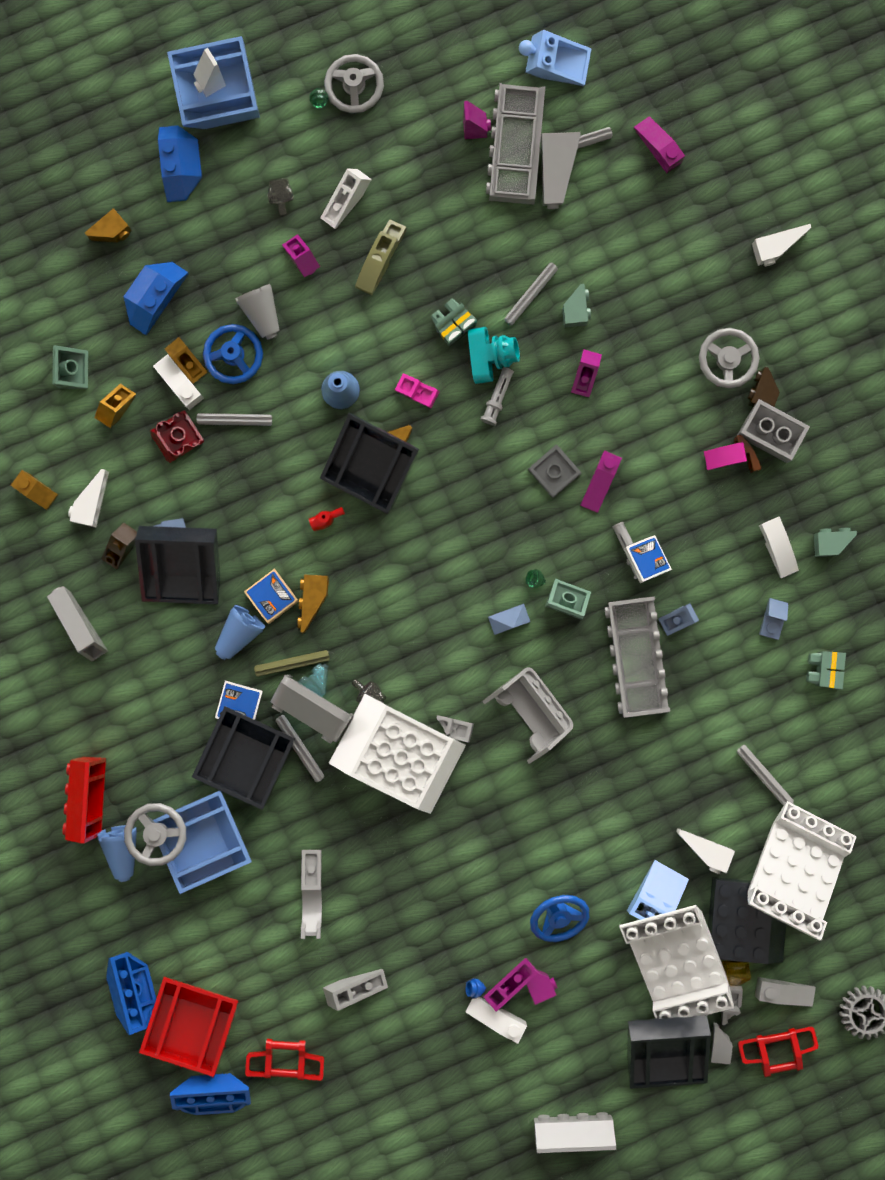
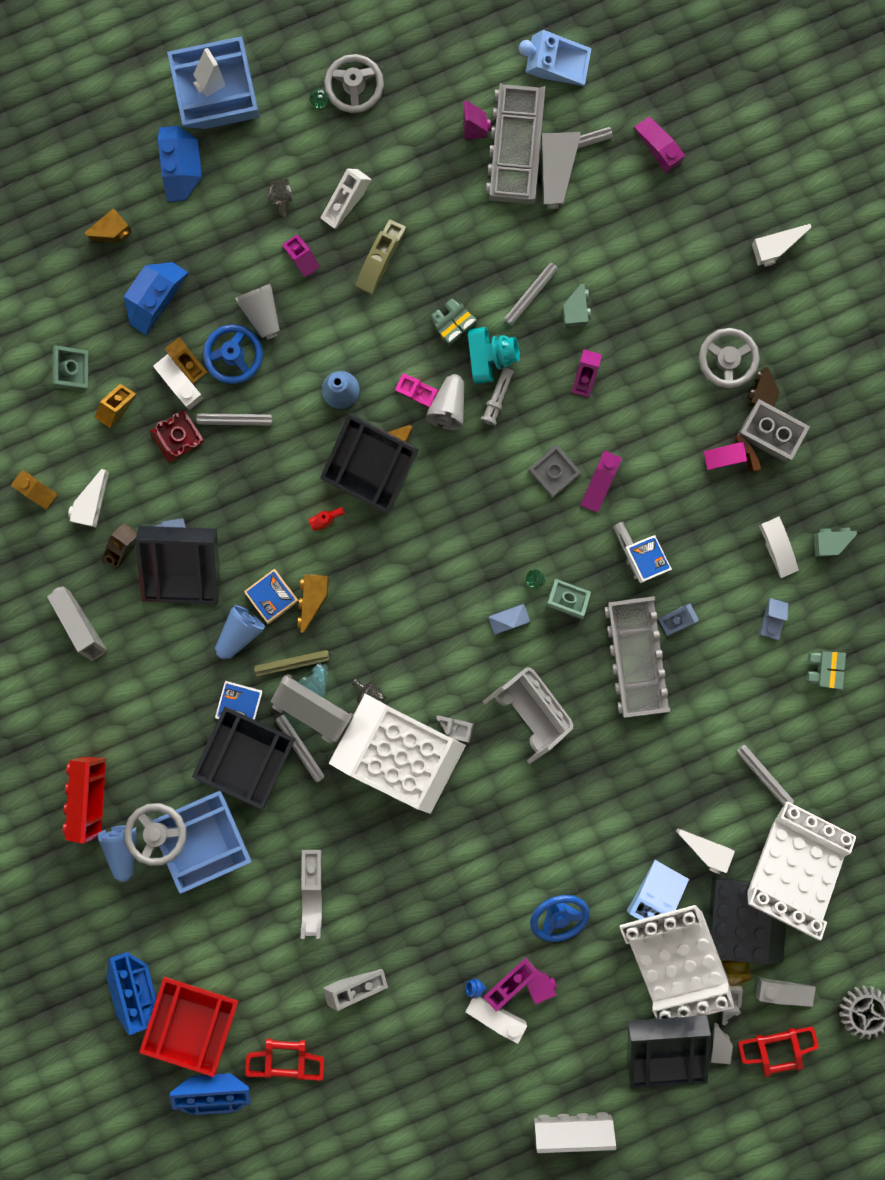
none -> light grey cone [426,374,464,430]

